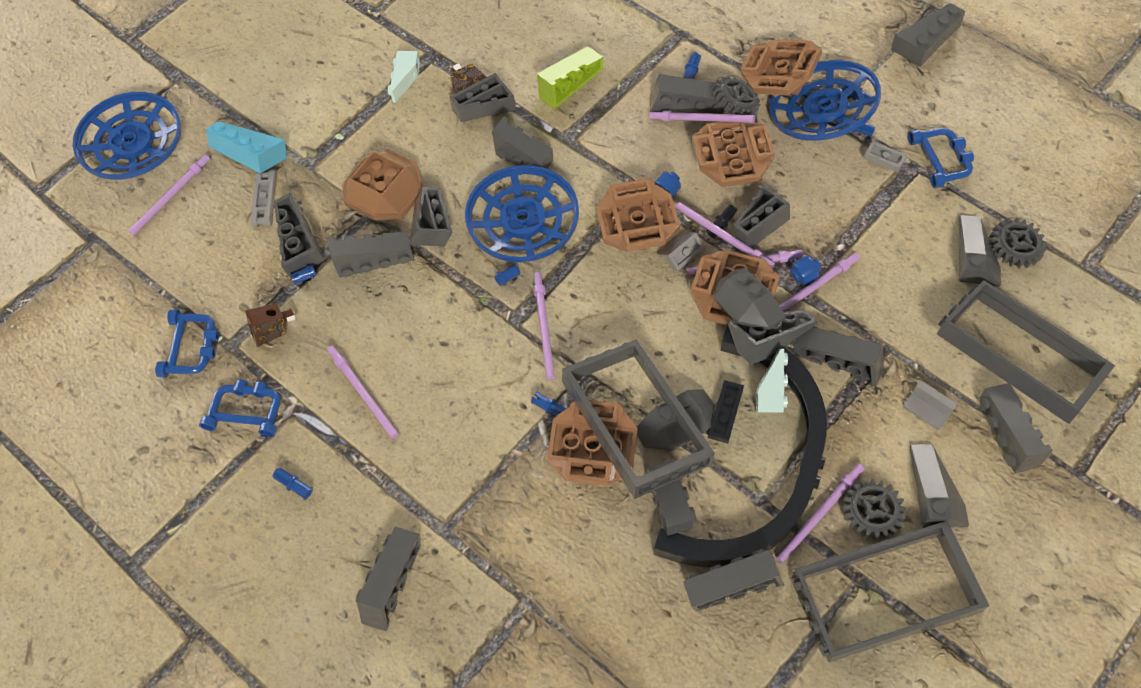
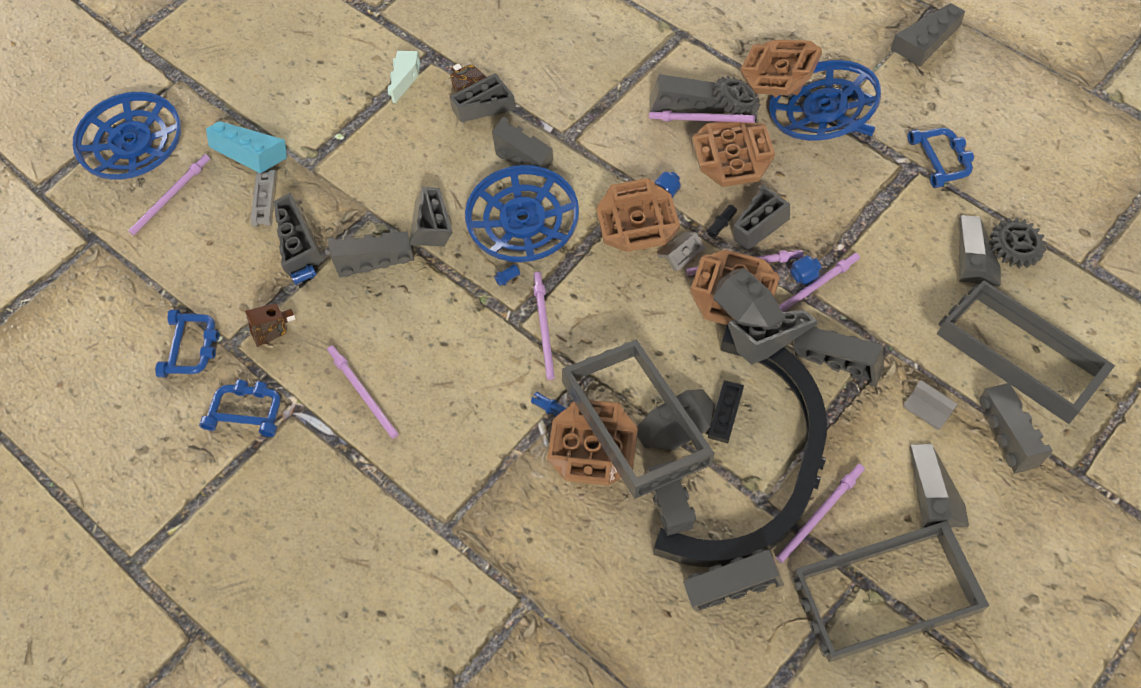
blue axle [272,468,313,500] -> none
medium nougat piece [342,149,423,221] -> none
dark grey wedge [355,526,421,631] -> none
lime wedge [537,46,603,109] -> none
lavender bar [676,202,775,268] -> none
blue axle [683,52,701,79] -> none
light aqua slope [756,349,788,412] -> none
dark grey gear [842,479,906,541] -> none
light grey plate [864,141,907,173] -> none

